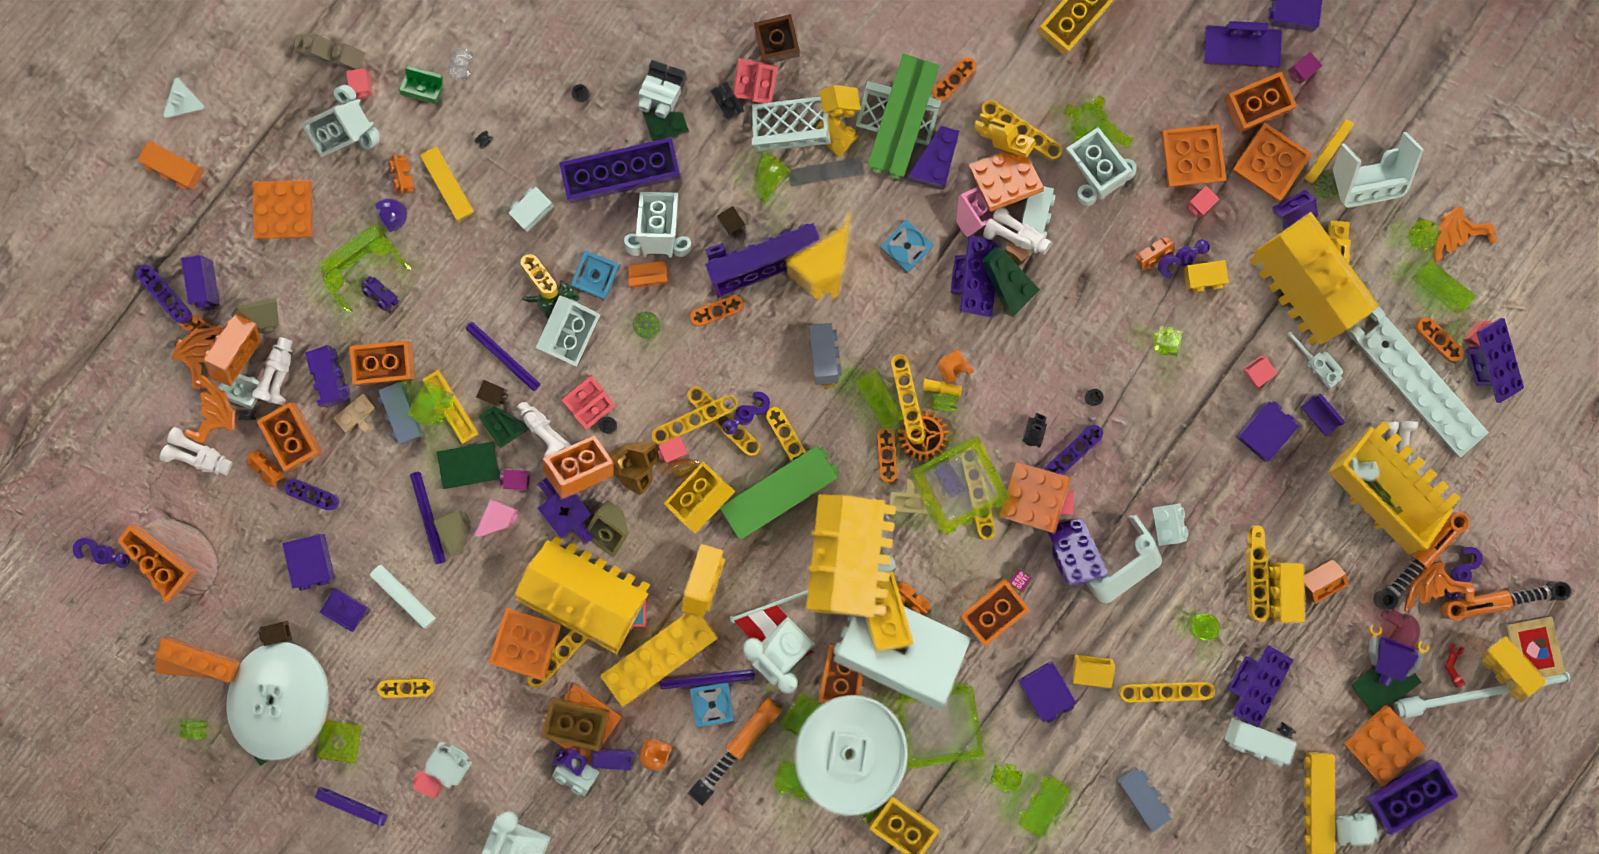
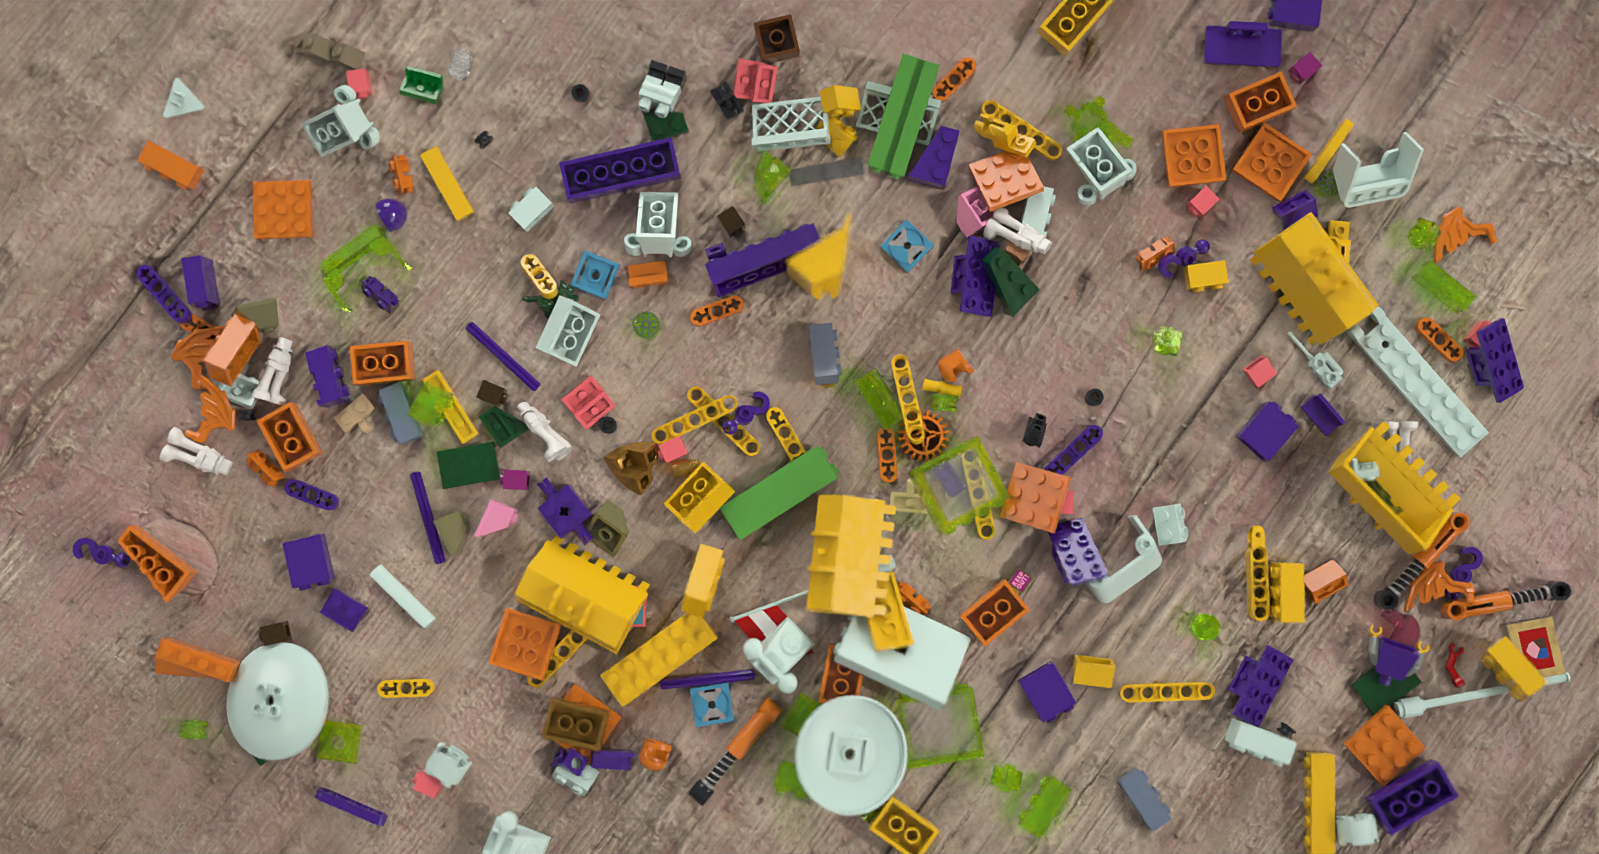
orange brick [543,435,614,499] -> none

